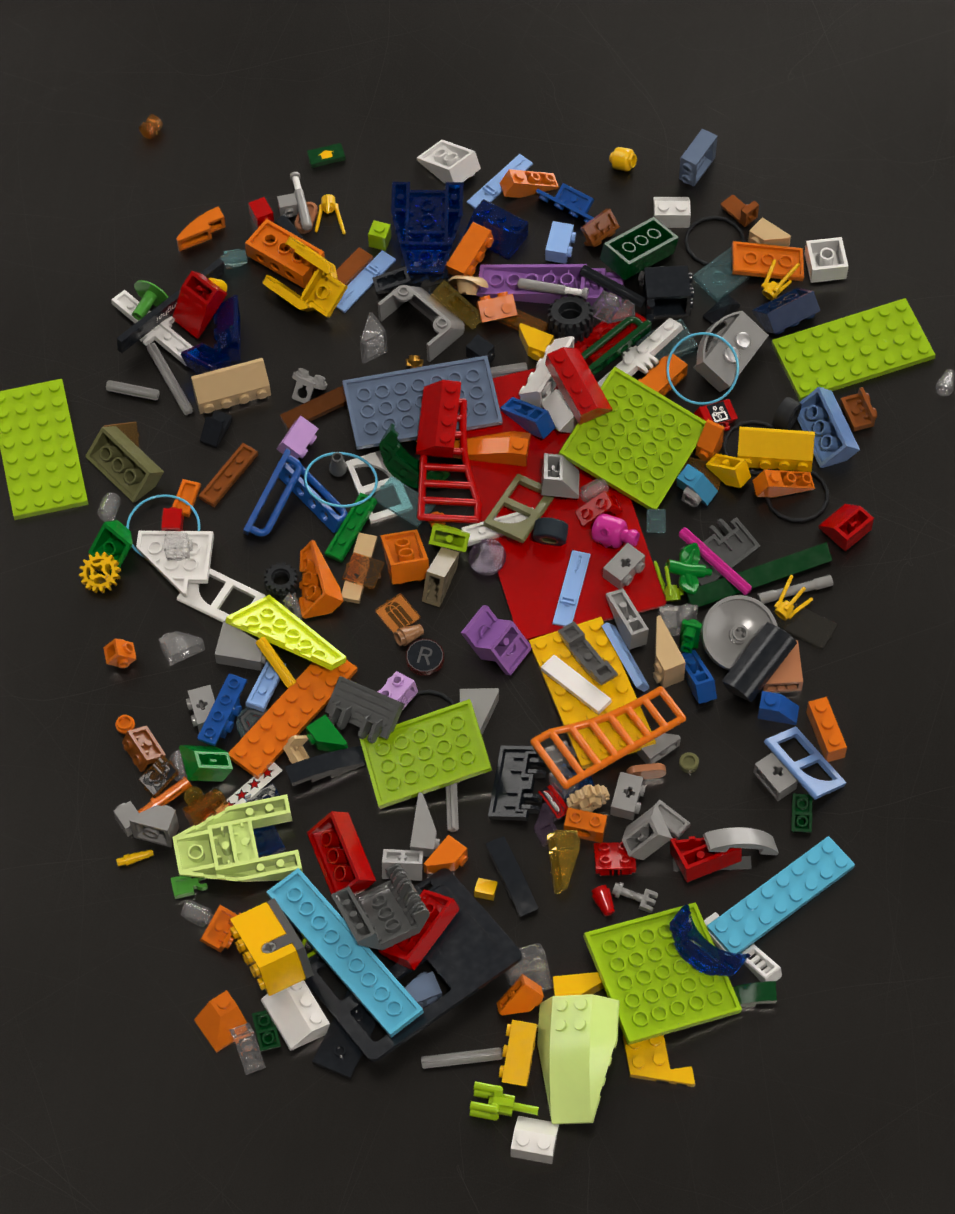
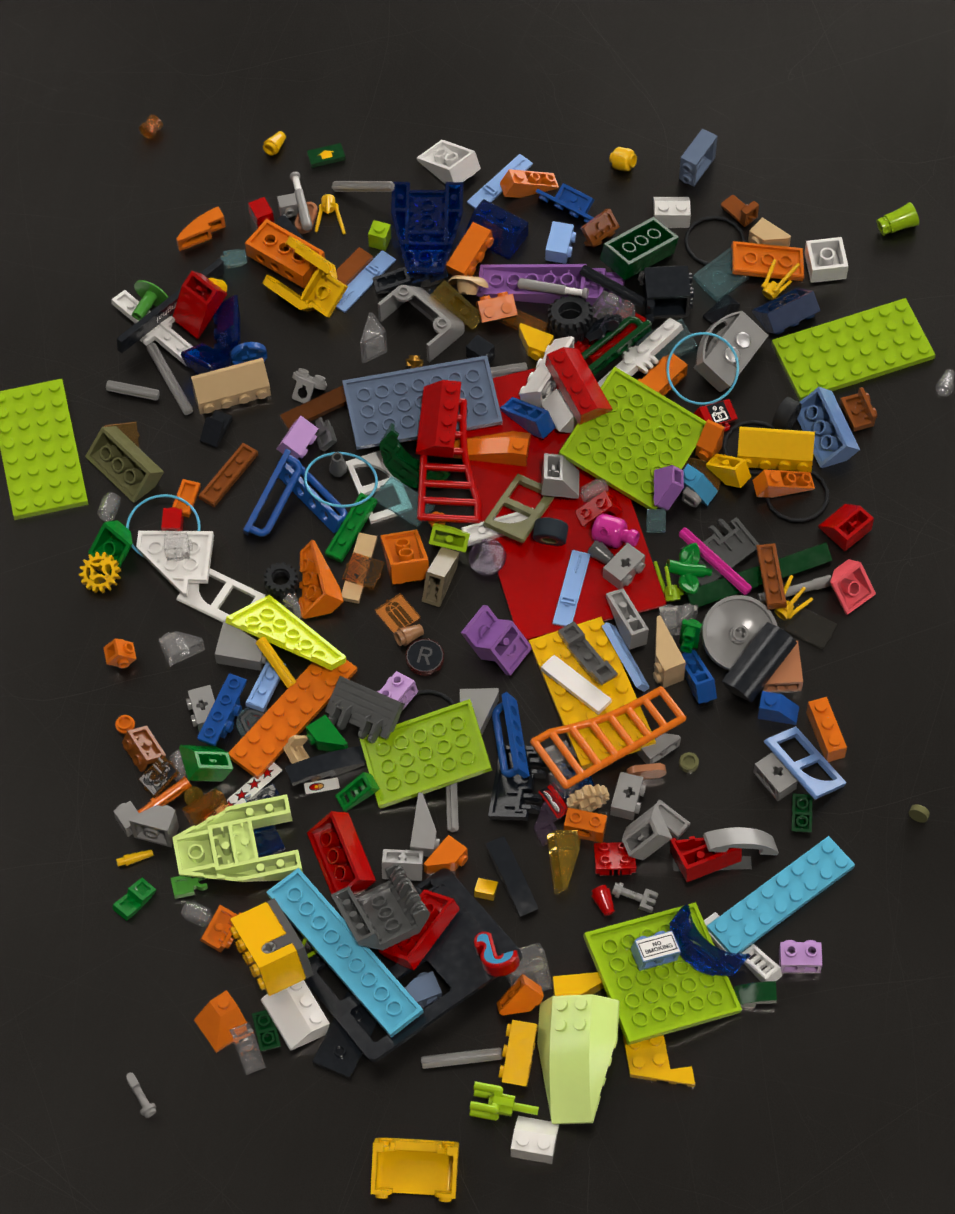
none -> green slope [112,878,156,921]
none -> light grey hinge [126,1072,157,1118]
none -> blue tile [231,342,267,365]
none -> yellow cone [263,131,286,156]
none -> white sticker [304,777,340,794]
none -> dark grey plate [315,417,337,451]
none -> light grey axle [332,181,395,192]
none -> green slope [335,772,380,812]
none -> yellow windscreen [370,1138,459,1202]
none -> red animal [474,931,520,977]
none -> blue piece [492,692,530,779]
none -> black hinge [586,313,622,342]
none -> dark grey cone [588,540,614,564]
none -> brick [631,931,681,971]
none -> medium lavender slope [653,465,684,511]
none -> dark orange tile [756,543,787,610]
none -> lavender brick [779,940,822,973]
none -> coral slope [830,559,876,615]
none -> lime plant [876,202,919,235]
none -> olive tile [909,804,930,823]

